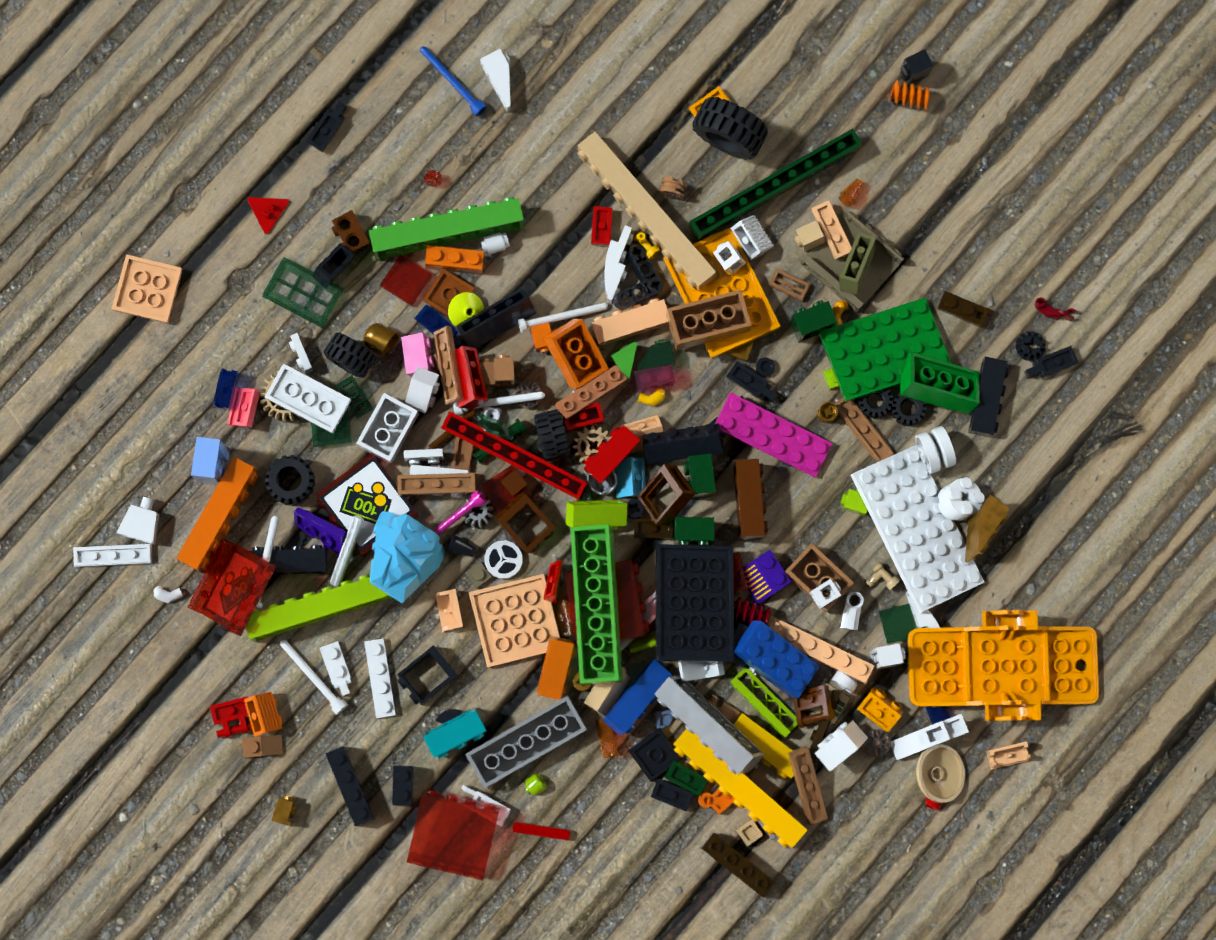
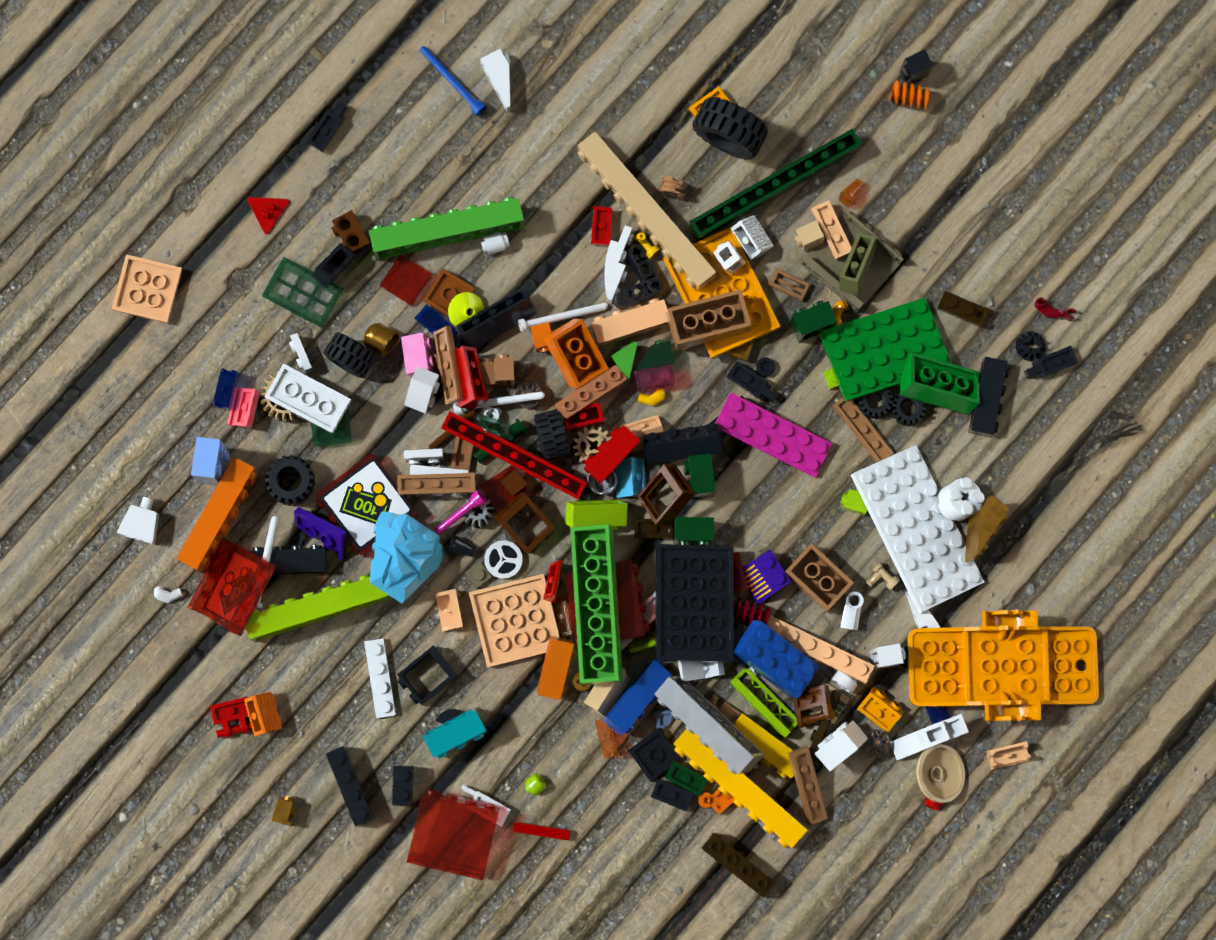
white tile [73,544,153,567] -> none
medium nougat slope [242,735,283,758] -> none
white piece [280,640,348,715] -> none
white hinge [320,641,352,696] -> none
white axle [330,515,364,587] -> none
clear green slope [336,375,373,419] -> none
white brick [356,393,419,464] -> none
clear red plate [423,170,442,187] -> none
orange brick [425,245,485,275] -> none
light grey brick [465,696,587,789] -> none
black wheel [627,499,644,520] -> none
reddish brown brick [733,459,768,541] -> none
tan plate [736,819,763,846] -> none
white brick [809,579,841,609] -> none
pearl gold wheel [817,402,838,423] -> none
clear green piece [878,604,916,644] -> none
white wheel [915,426,956,474] -> none

